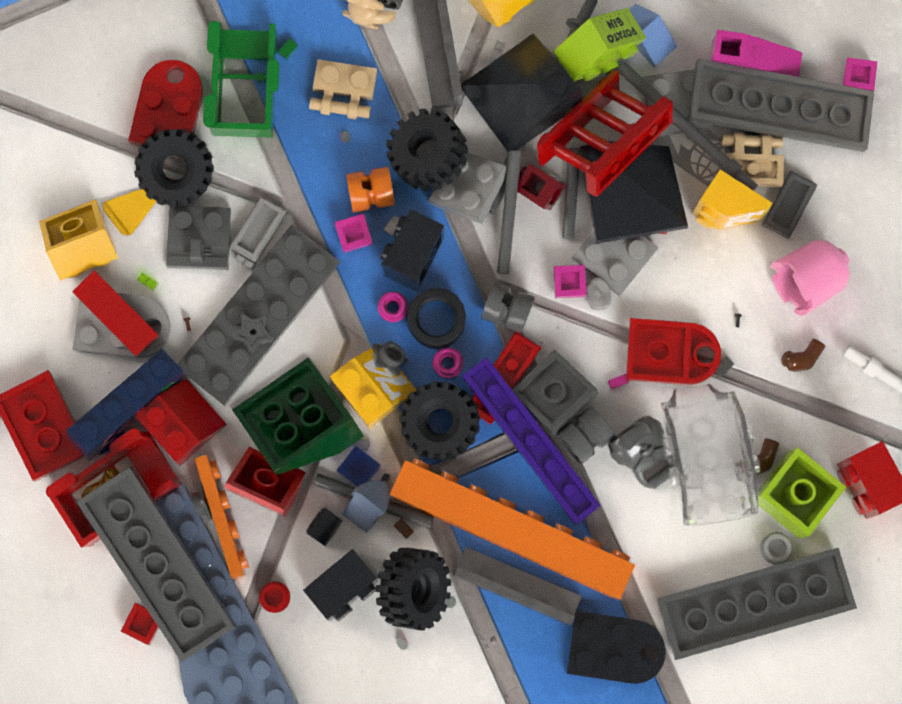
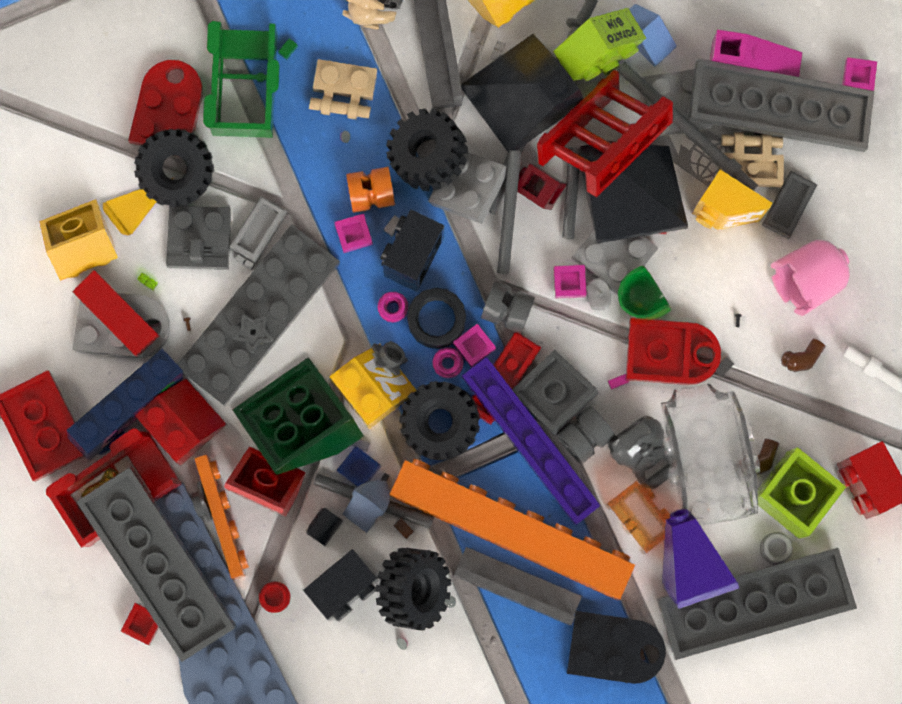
none -> dark pink plate [453,324,496,368]
none -> clear orange window [605,481,670,555]
none -> green helmet [618,266,672,320]
none -> dark purple slope [662,509,739,609]

